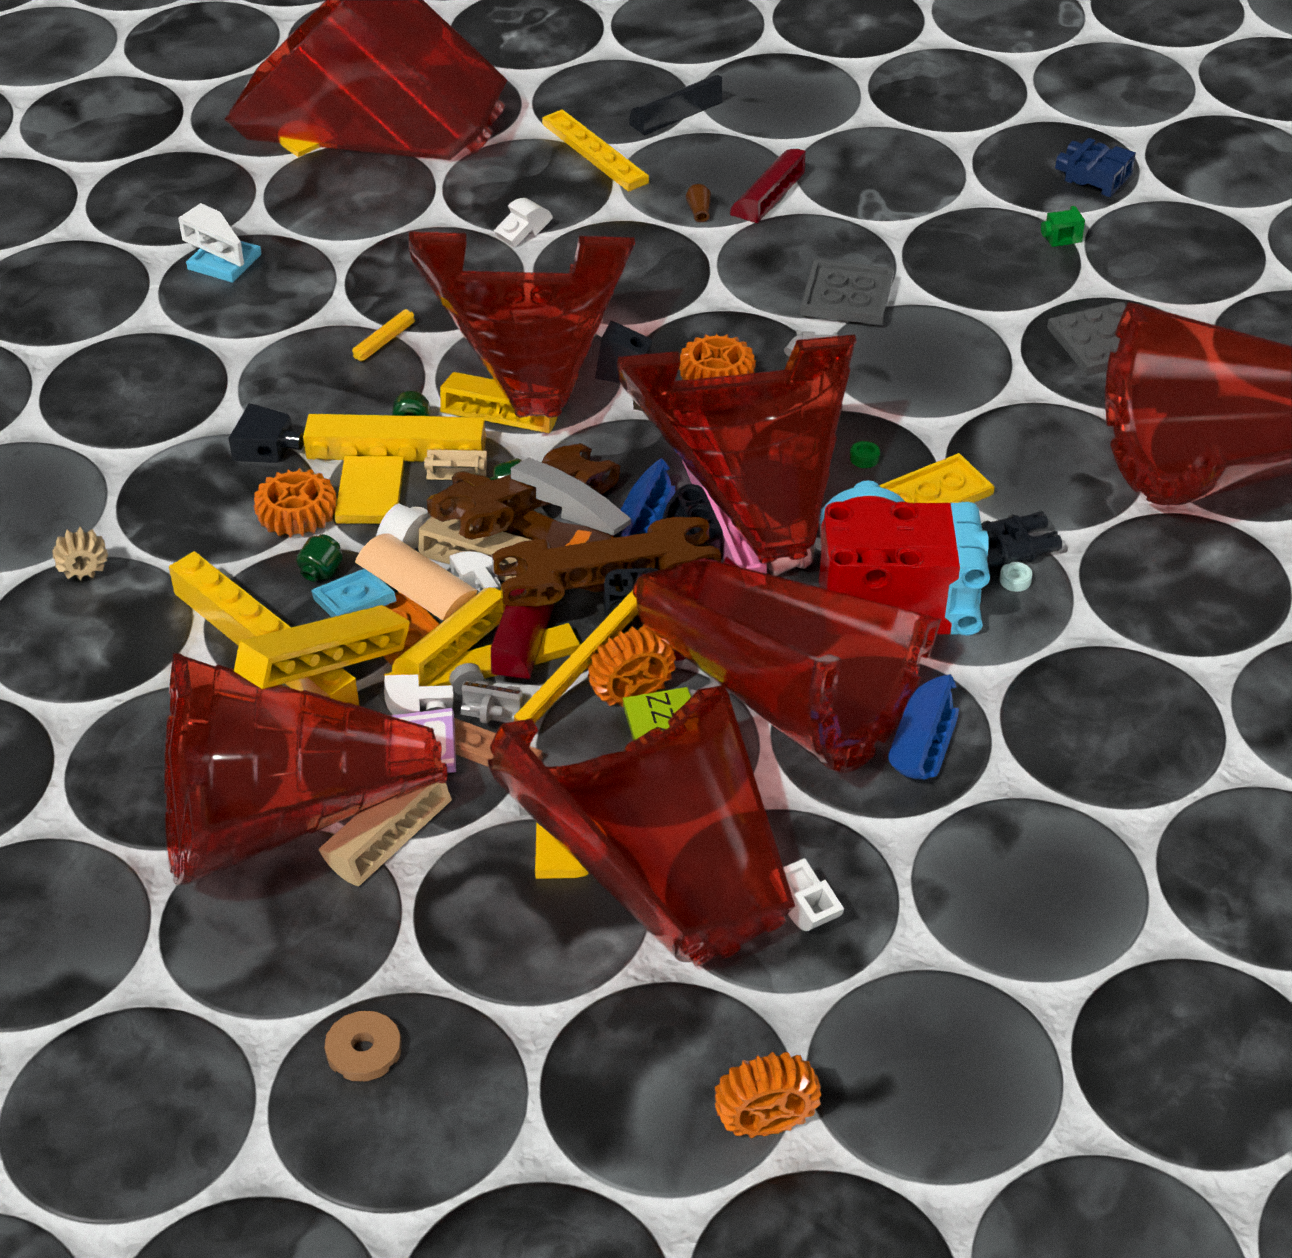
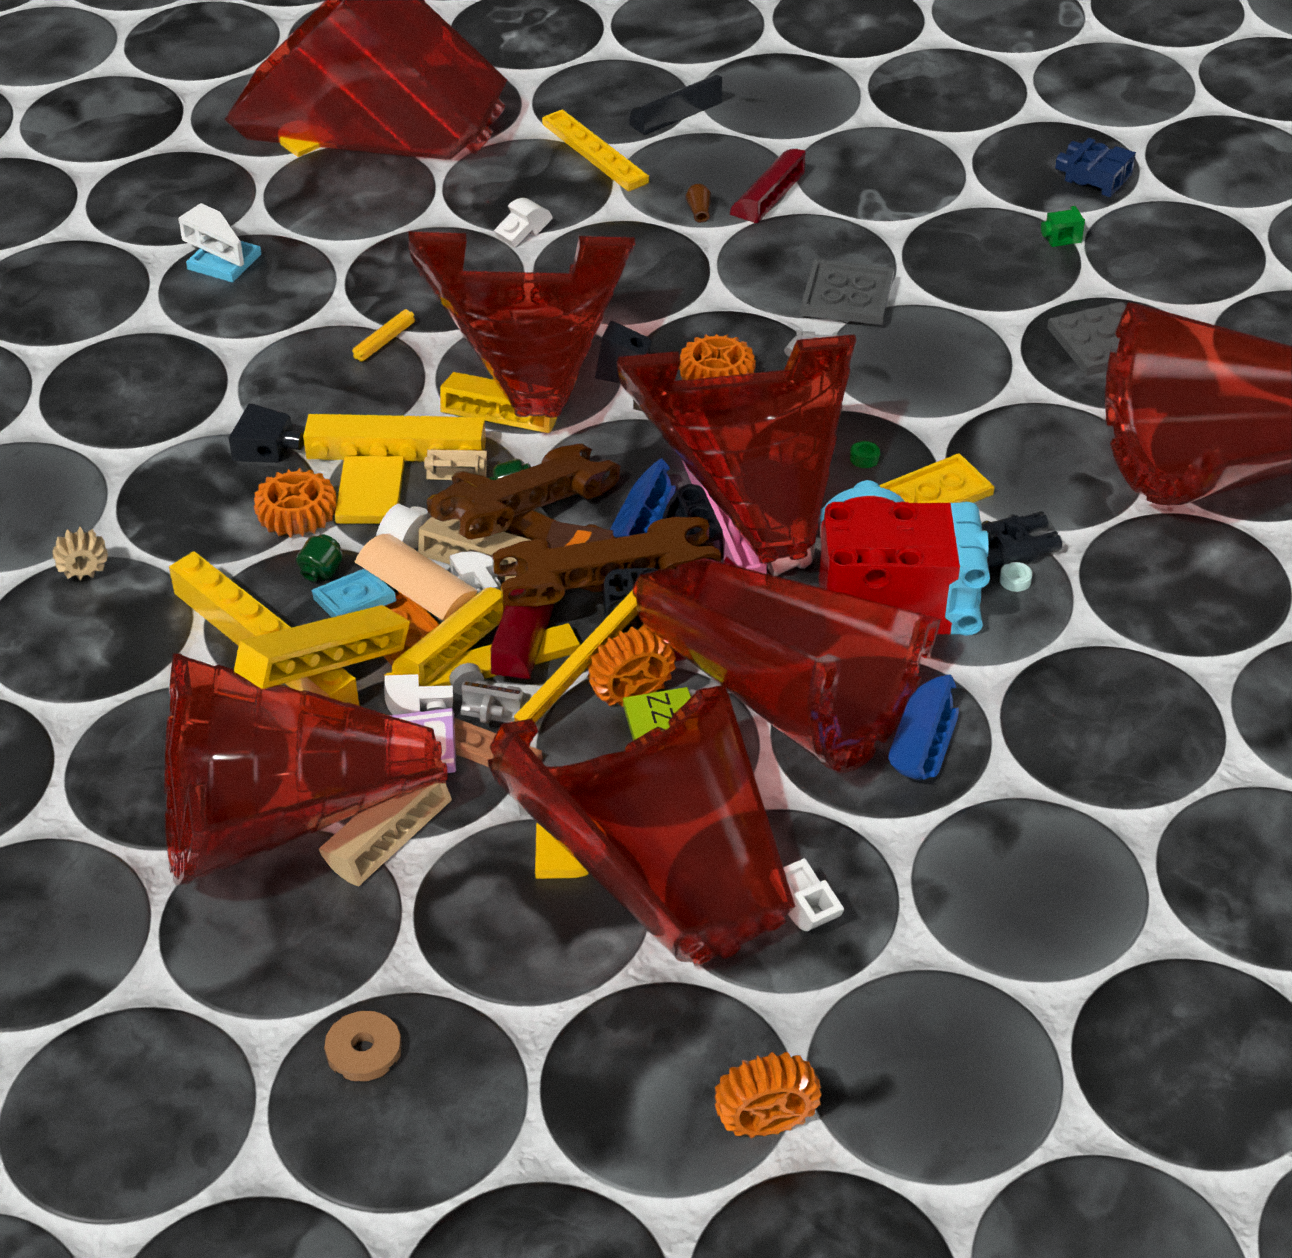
dark green head [392,391,430,416] -> none
light grey slope [511,457,631,535] -> none

